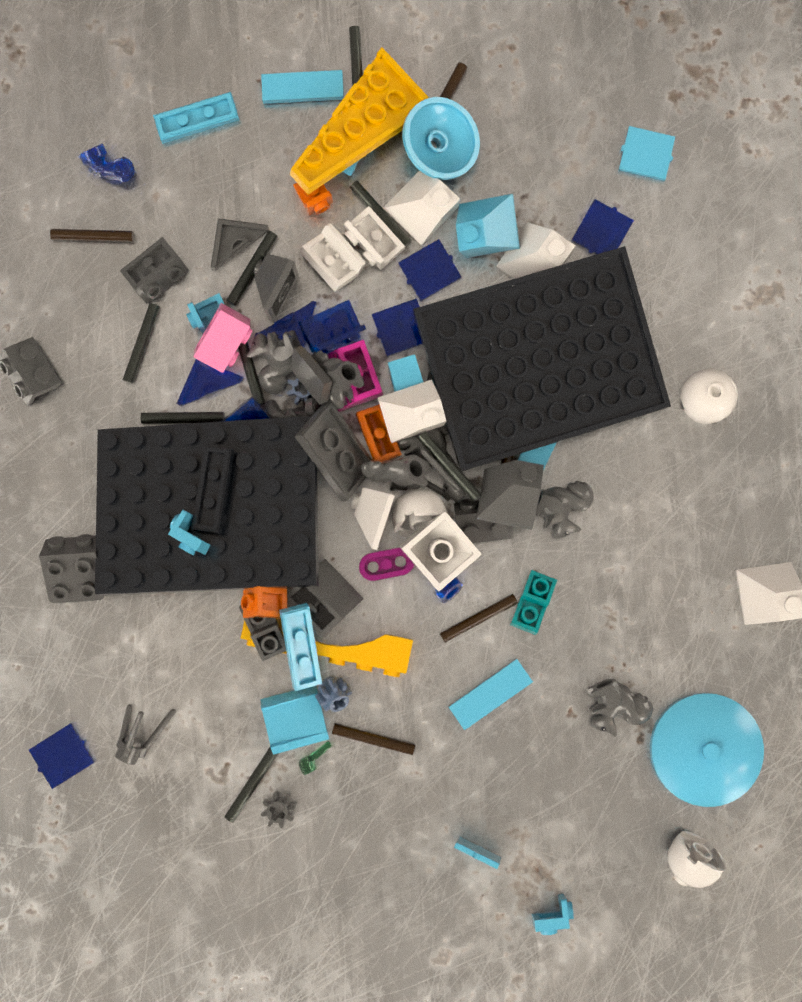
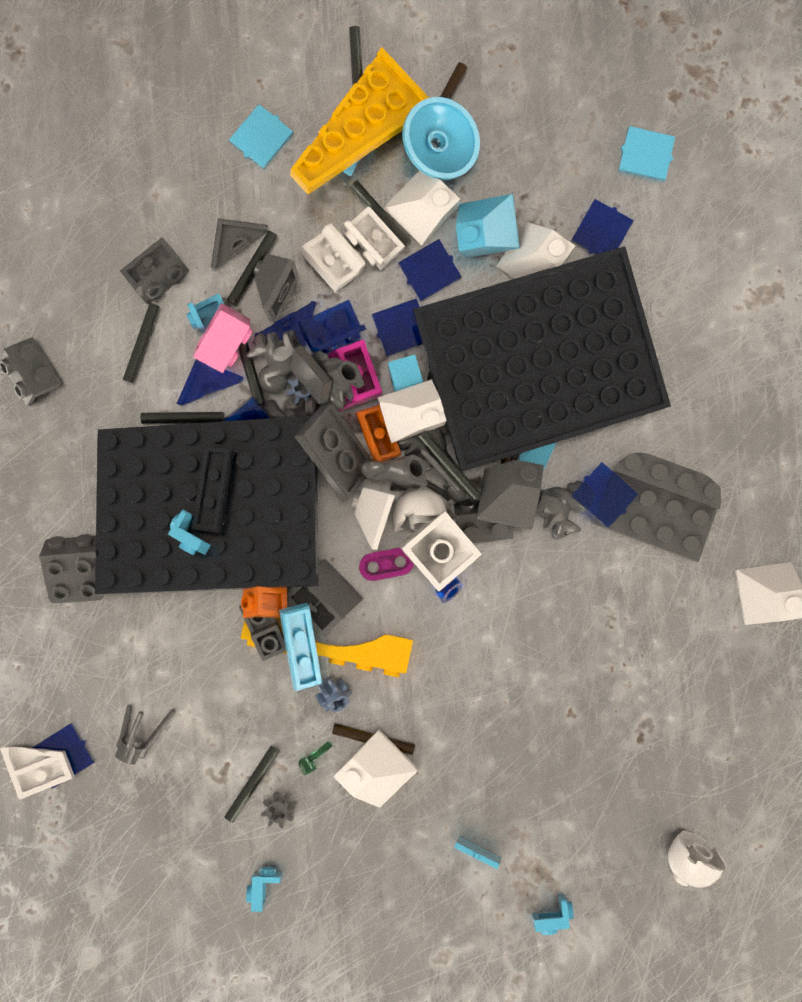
dark brown bar [50,229,134,242] -> none
clear blue arm [78,143,134,183] -> none
medium azure tile [153,92,240,144] -> none
medium azure slope [260,685,329,755] -> none
medium azure tile [261,70,344,104] -> none
orange bracket [293,183,333,216] -> none
dark brown bar [440,594,518,643] -> none
medium azure tile [448,659,533,730] -> none
teal slope [510,570,557,635] -> none
dark grey animal [587,679,653,737] -> none
medium azure dish [650,693,764,807] -> none
white cylinder [680,368,738,424] -> none
none -> white wing [0,746,75,800]
none -> medium azure piece [229,104,294,169]
none -> medium azure bracket [246,867,283,912]
none -> white slope [333,730,419,808]
none -> clear blue piece [571,462,638,529]
none -> dark grey plate [593,453,721,562]

